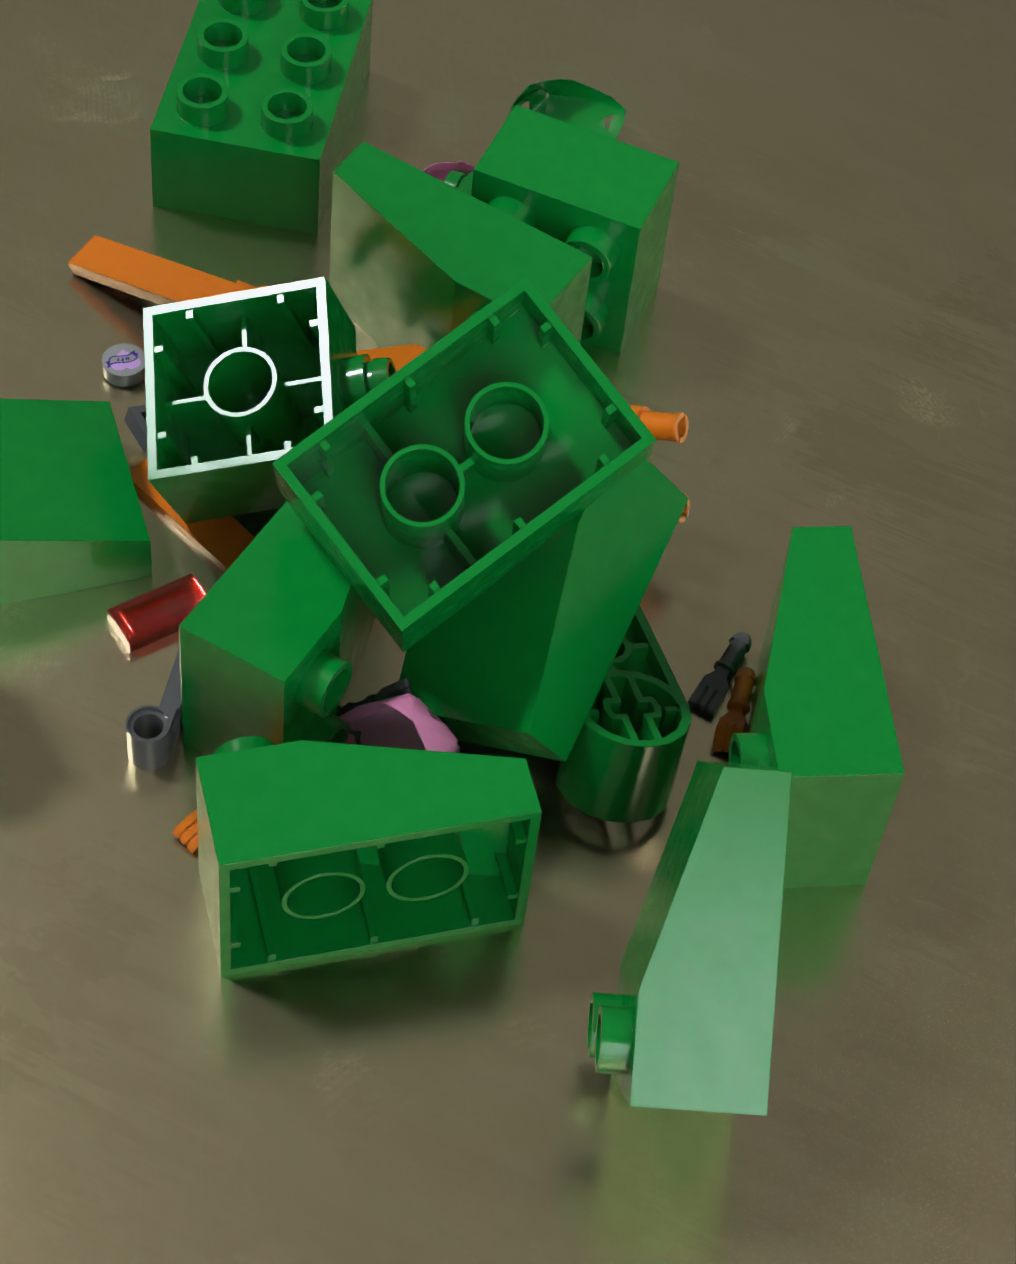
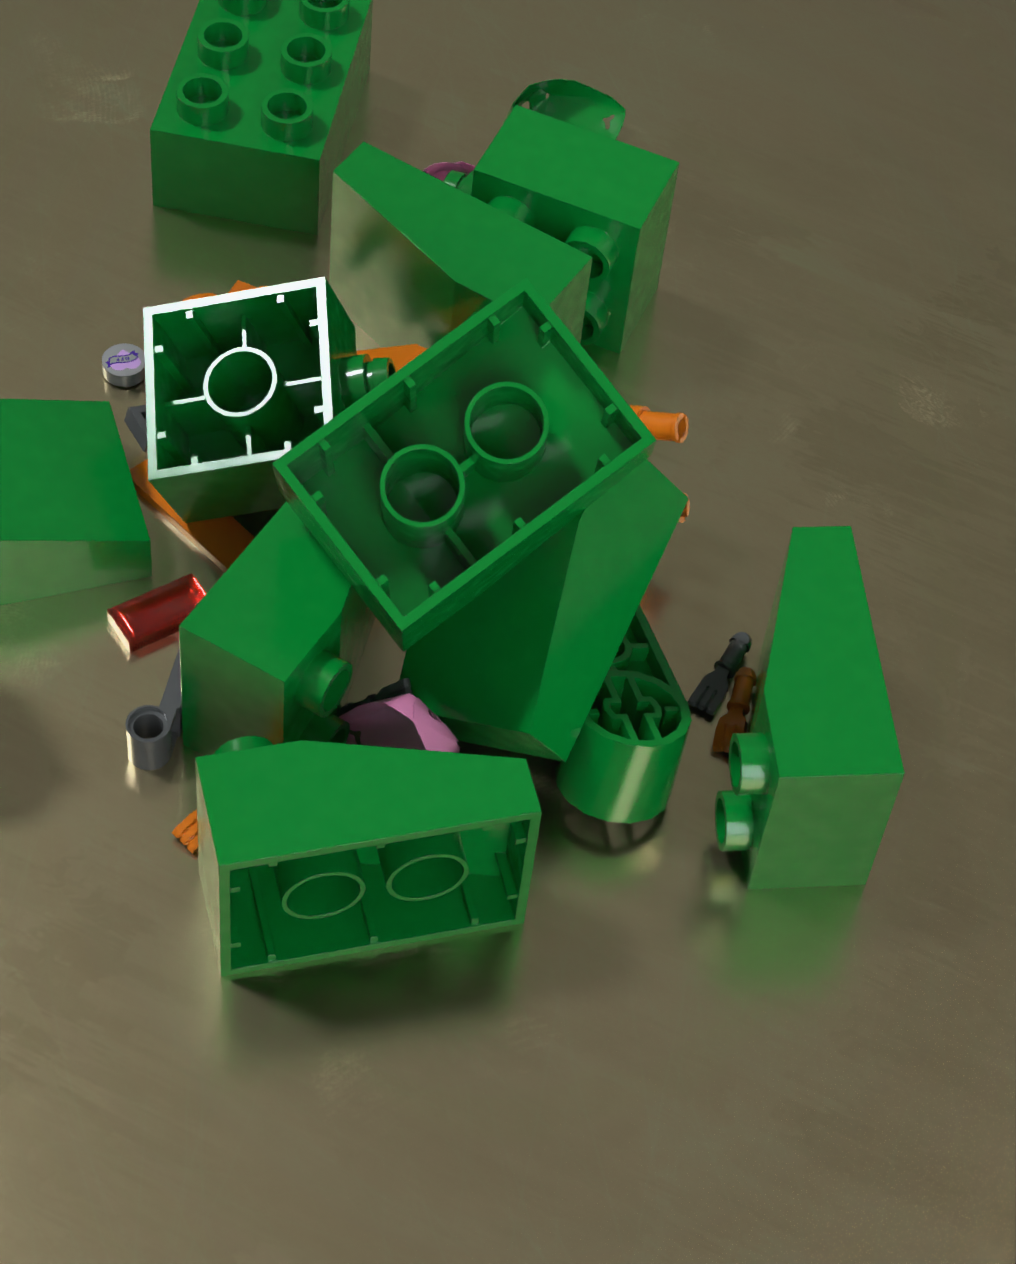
orange tile [68,235,252,305] -> none
slope [587,761,792,1116] -> none

